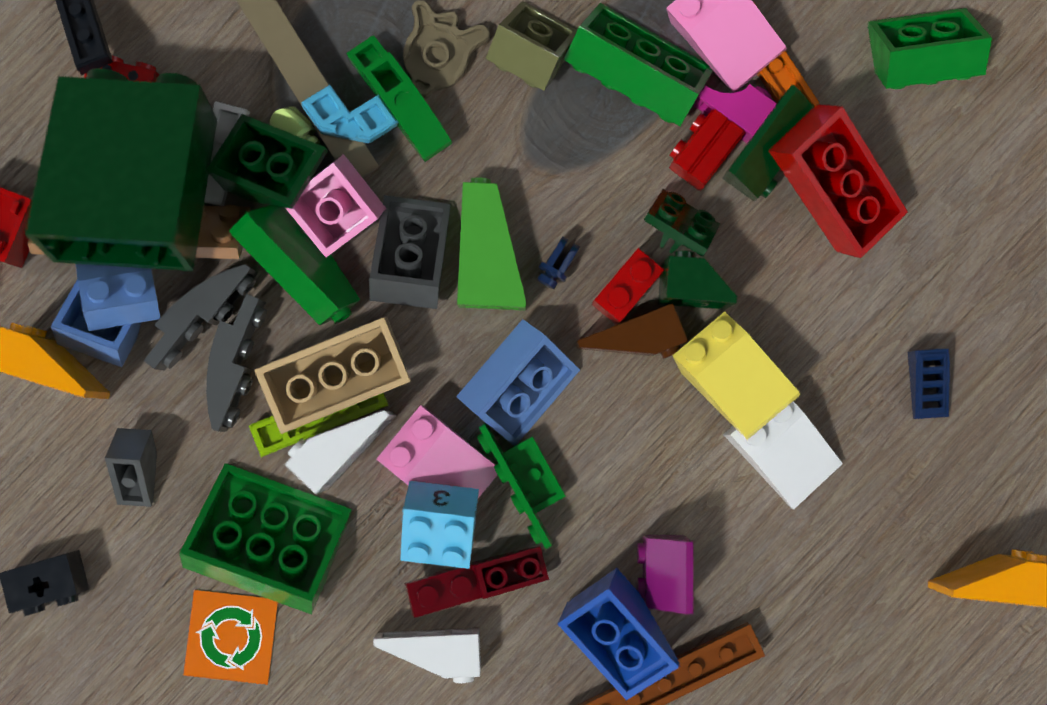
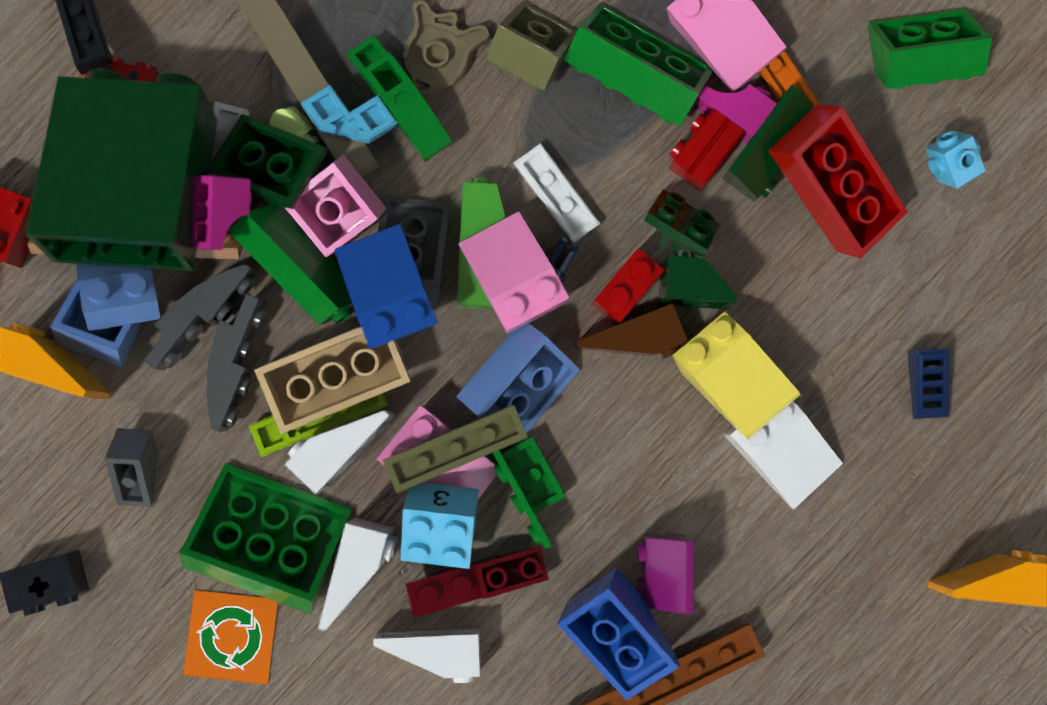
none -> dark pink arch [191,176,252,250]
none -> white slope [318,518,398,631]
none -> blue slope [334,224,439,349]
none -> olive plate [383,404,528,493]
none -> bright pink slope [458,211,569,335]
none -> white tile [514,143,600,244]
none -> medium azure brick [925,131,986,189]

